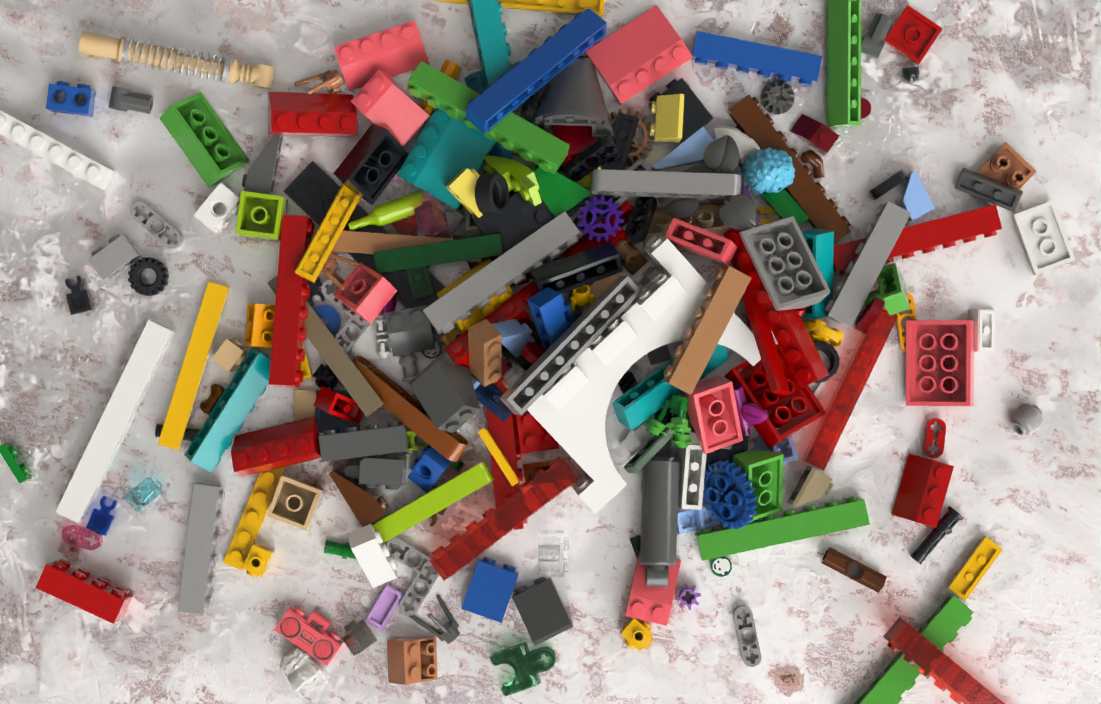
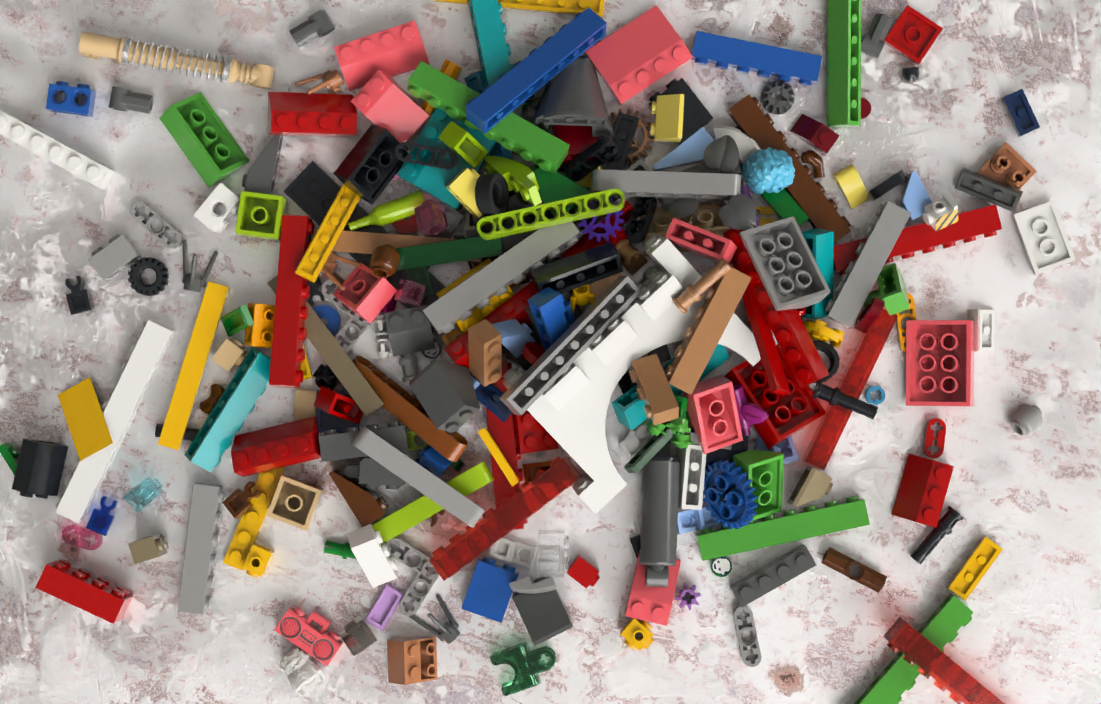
none -> black brick [12,439,68,499]
none -> yellow sticker [57,377,113,461]
none -> dark tan brick [128,533,169,564]
none -> dark grey plant [182,240,218,292]
none -> green tile [221,304,254,337]
none -> reddish brown plate [222,481,262,519]
none -> dark grey piece [289,9,335,47]
none -> light grey beam [351,426,485,528]
none -> reddish brown head [369,244,400,278]
none -> black beam [394,142,457,170]
none -> clear pink brick [394,279,426,307]
none -> lime slope [438,121,488,168]
none -> lime beam [476,189,625,240]
none -> white slope [489,535,538,568]
none -> light grey slope [509,576,557,594]
none -> red brick [566,554,600,589]
none -> medium nougat brick [629,354,679,425]
none -> medium nougat pin [672,258,732,314]
none -> dark grey brick [730,545,816,607]
none -> black pin [812,380,878,420]
none -> light yellow panel [832,164,870,209]
none -> dark azure bush [865,386,885,405]
none -> white brick [923,194,958,231]
none -> dark blue plate [1001,89,1040,137]

